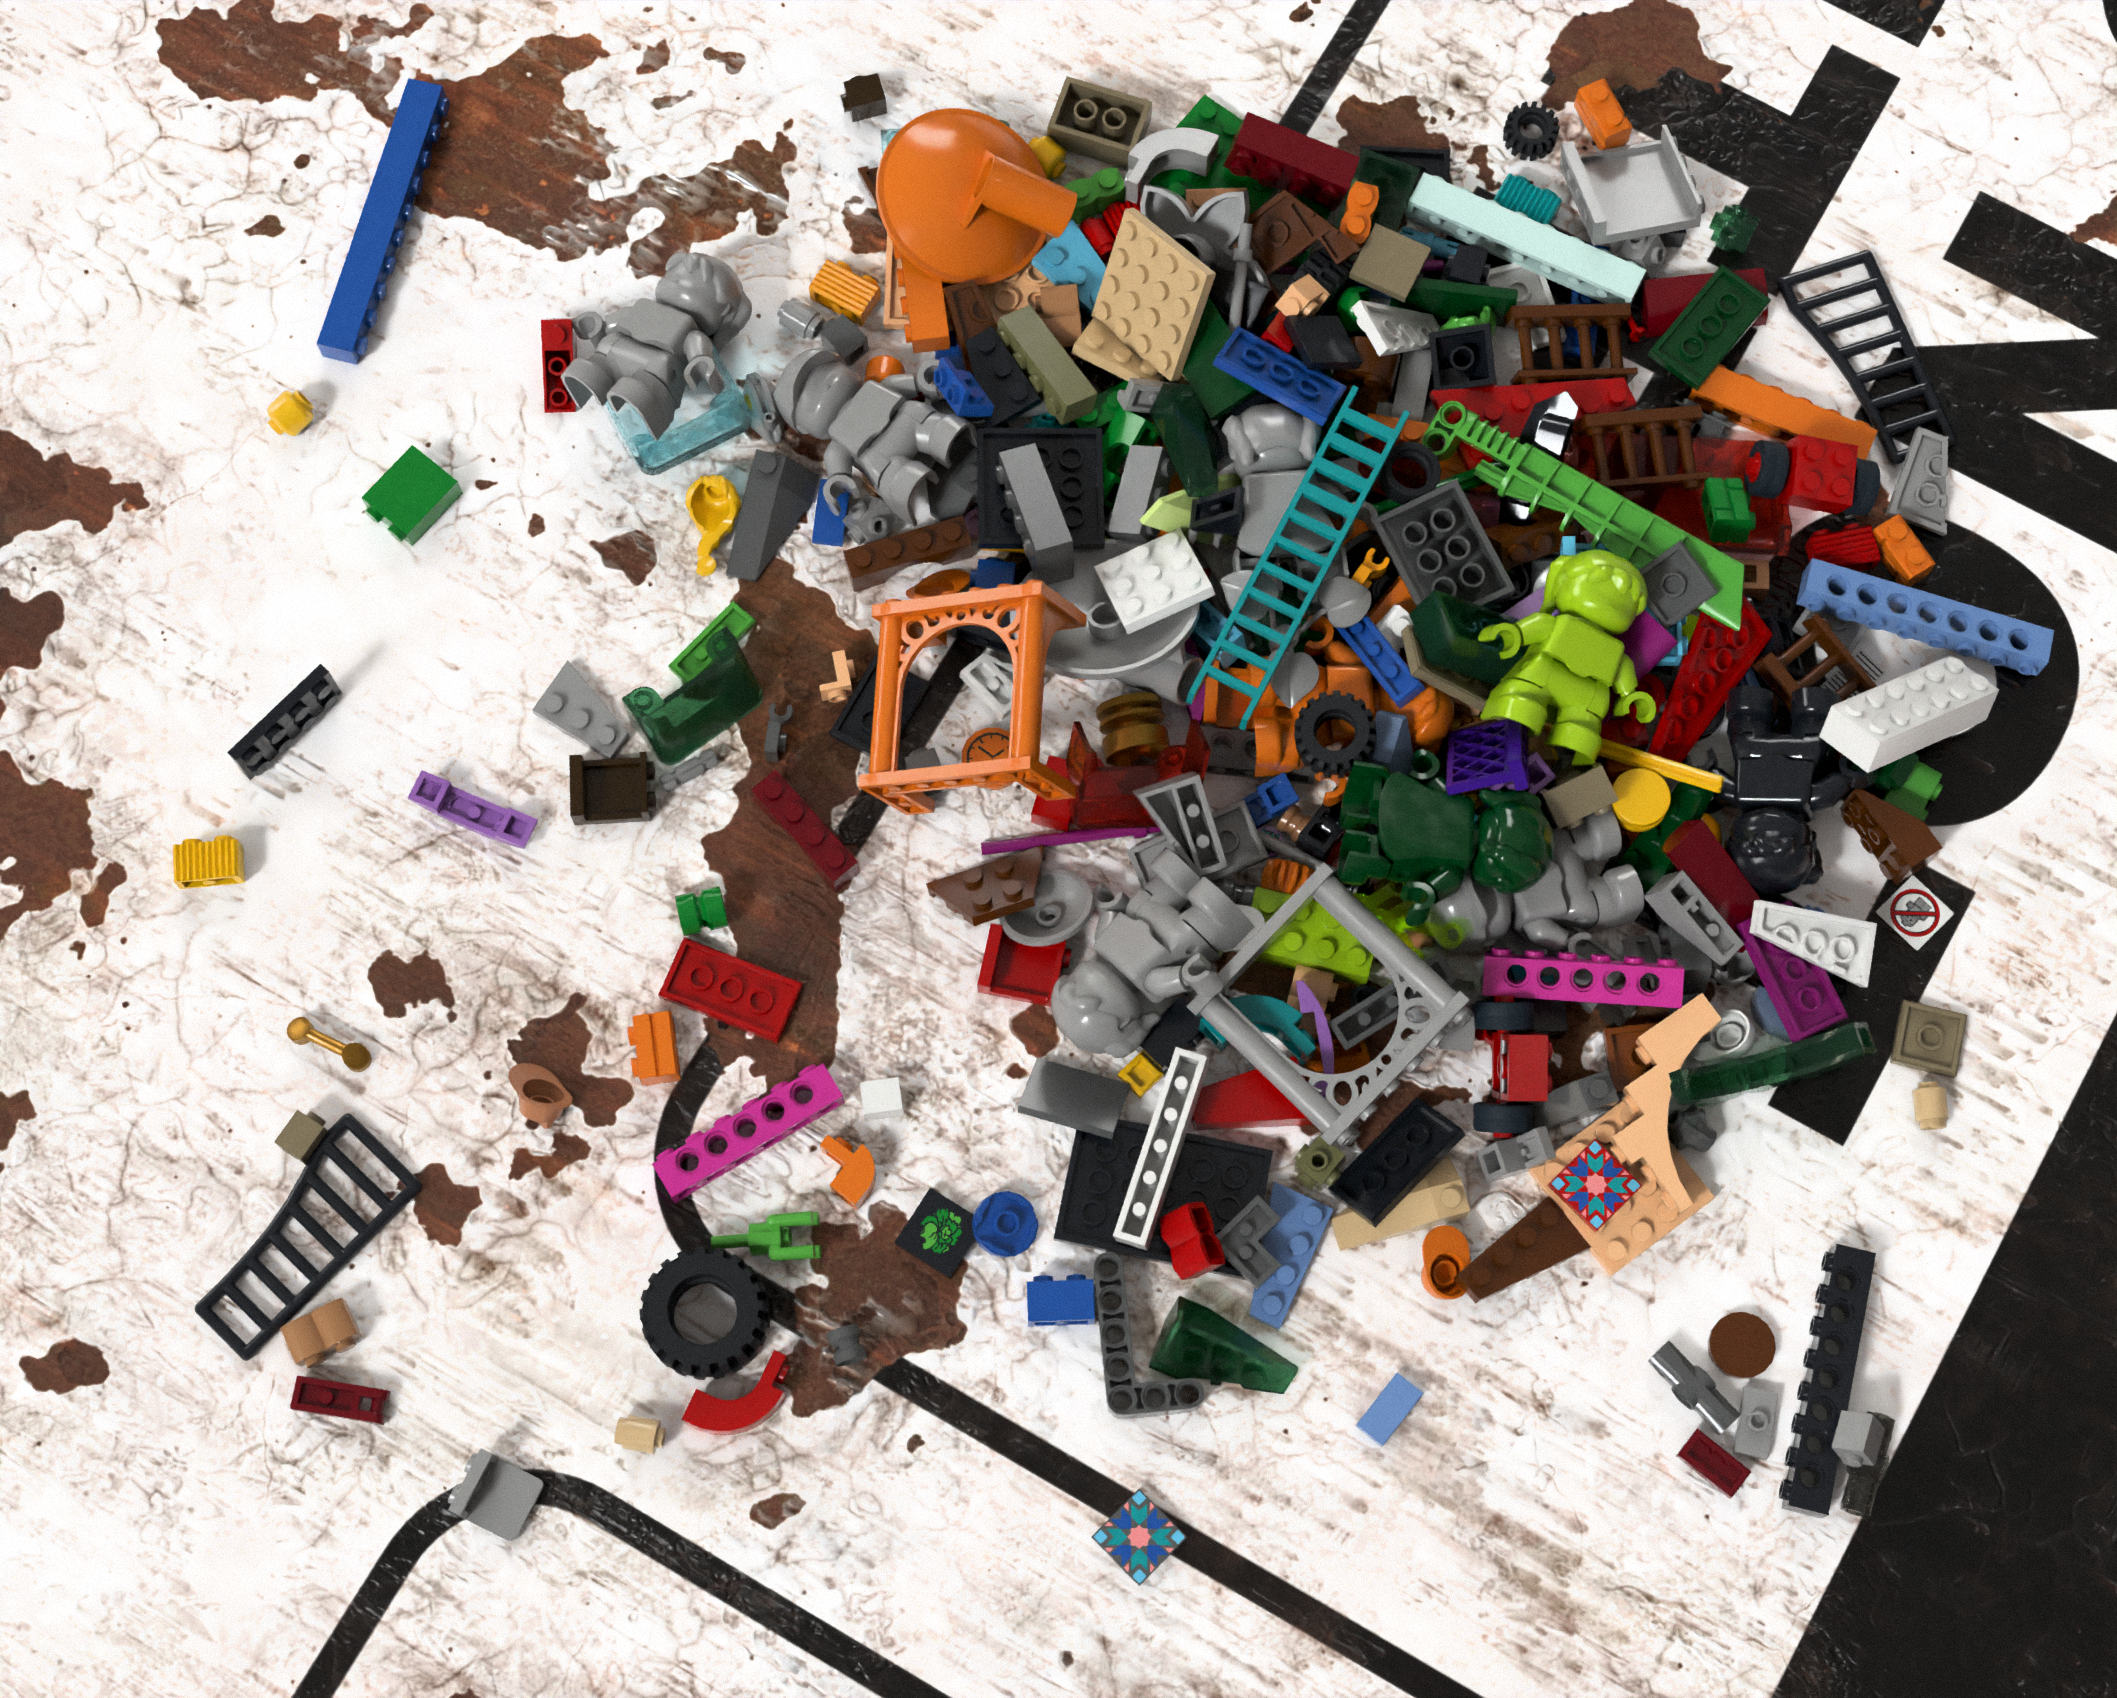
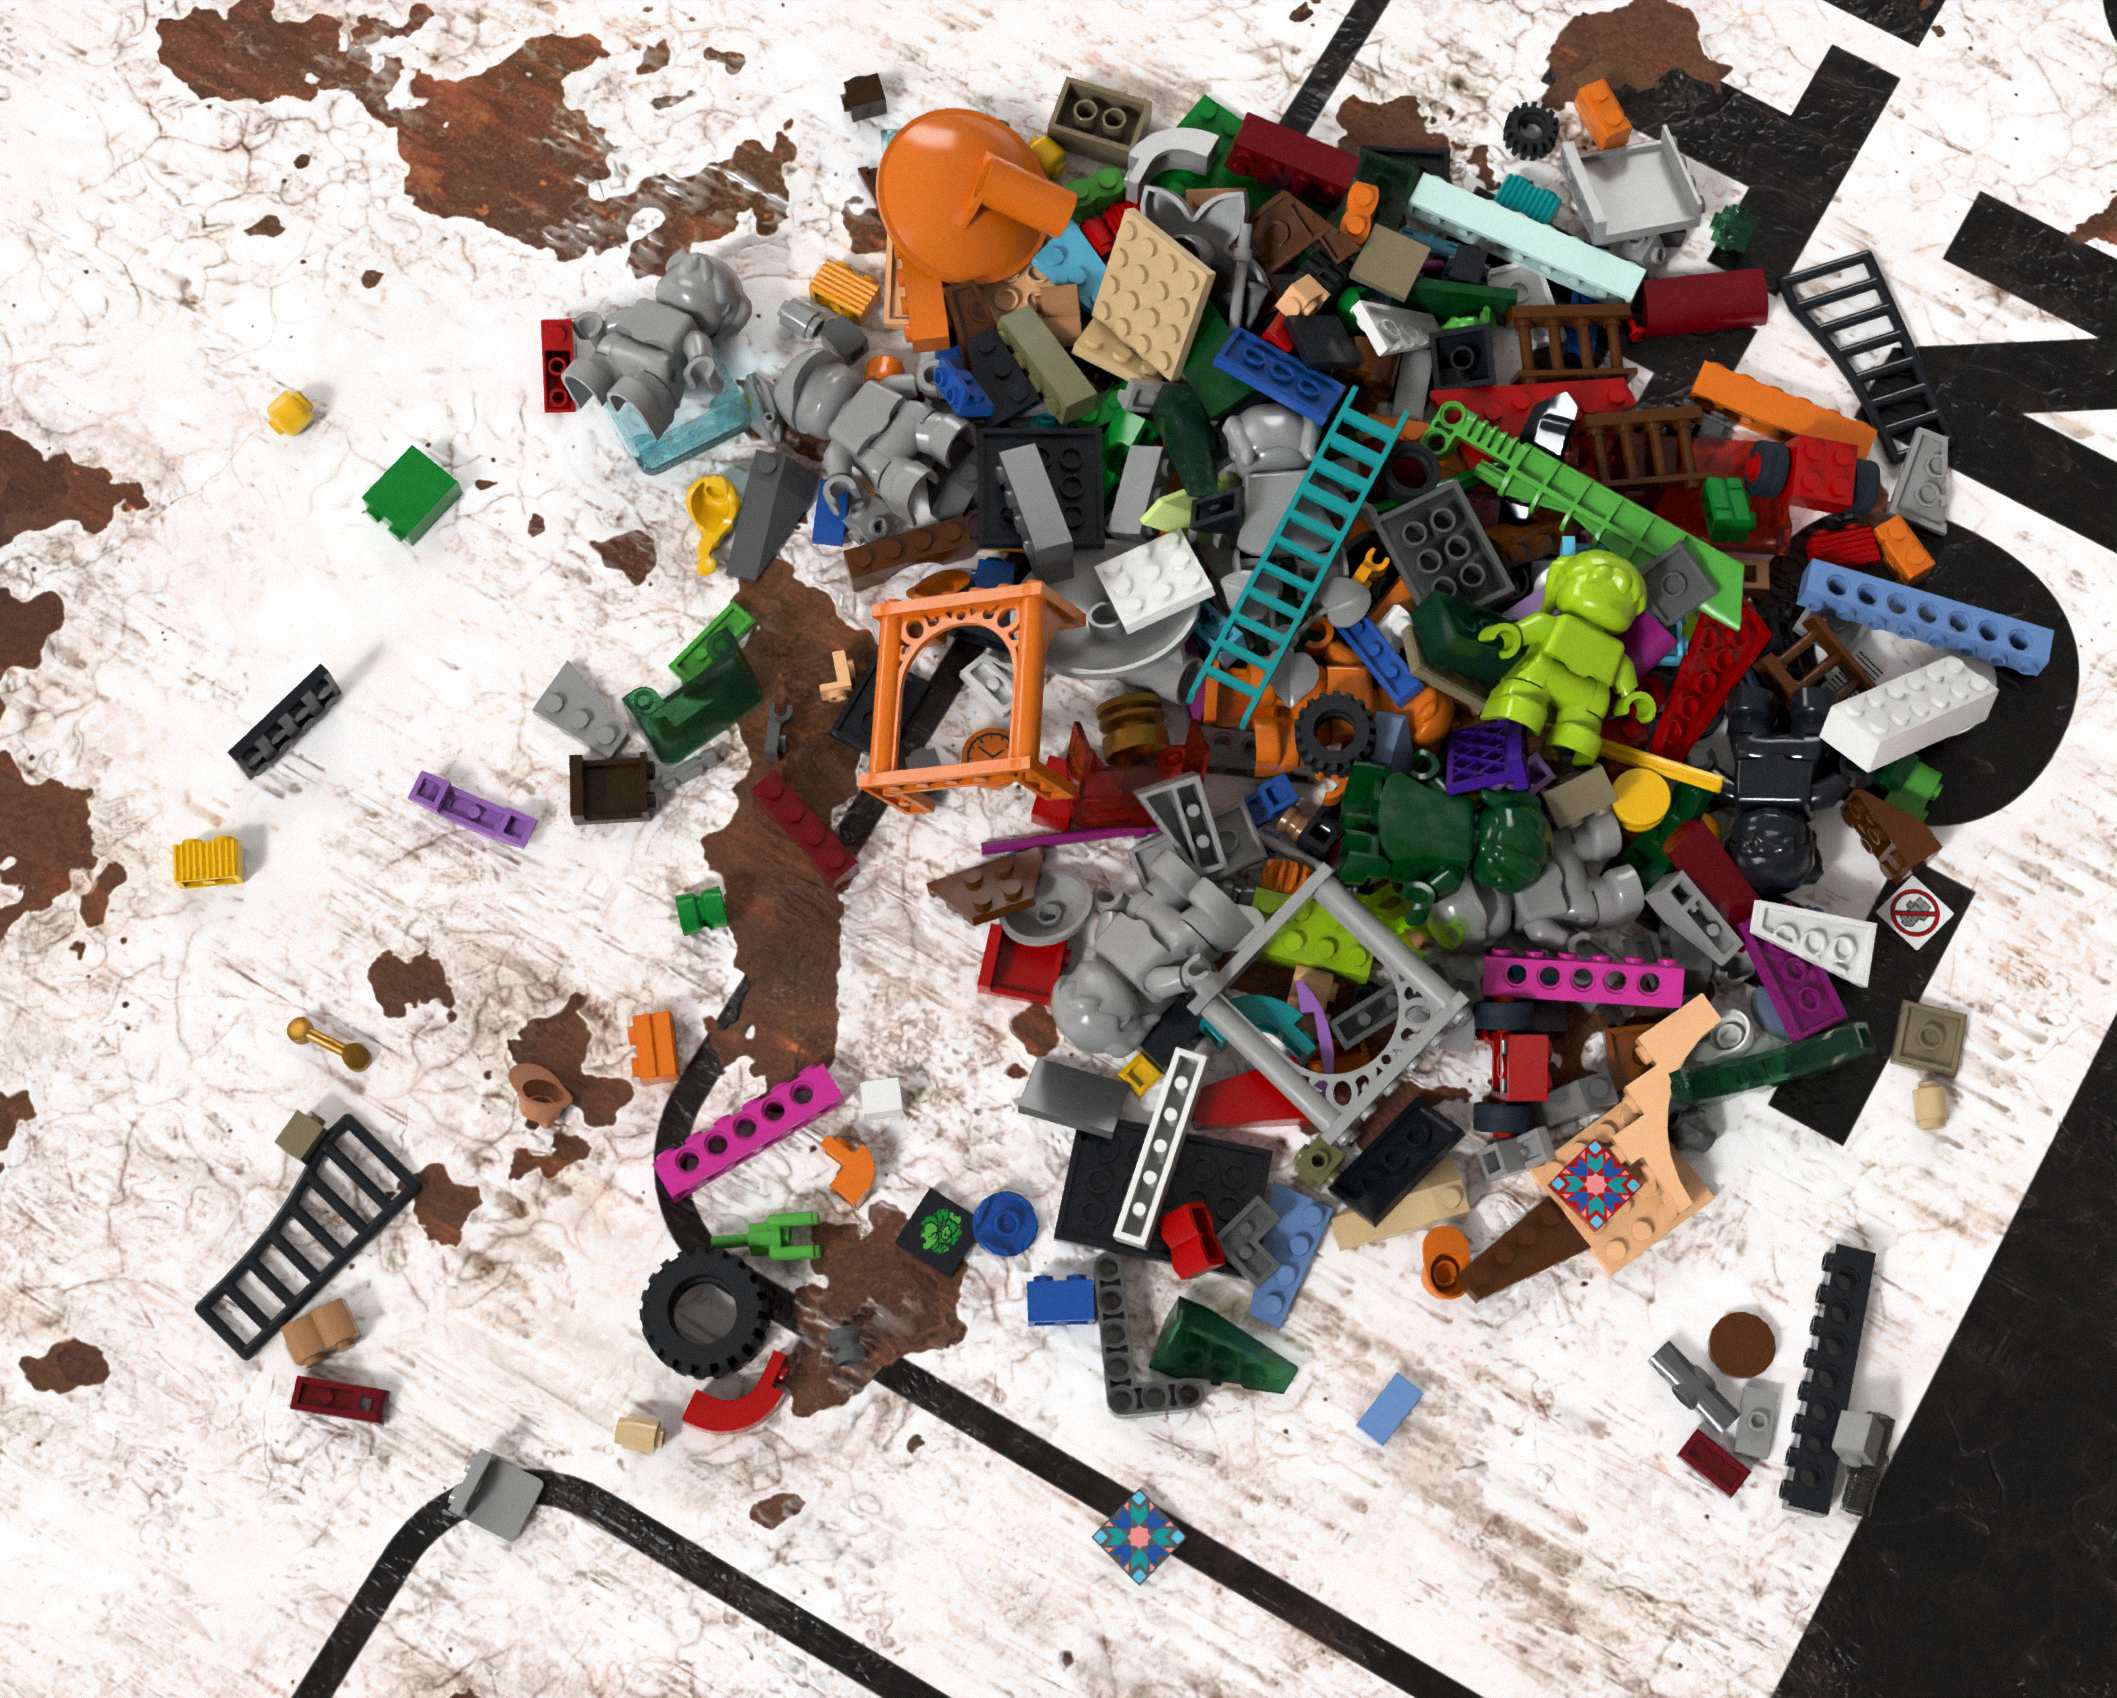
blue brick [316,78,450,365] -> none
red tile [658,937,803,1044] -> none
dark green tile [1648,265,1772,391] -> none

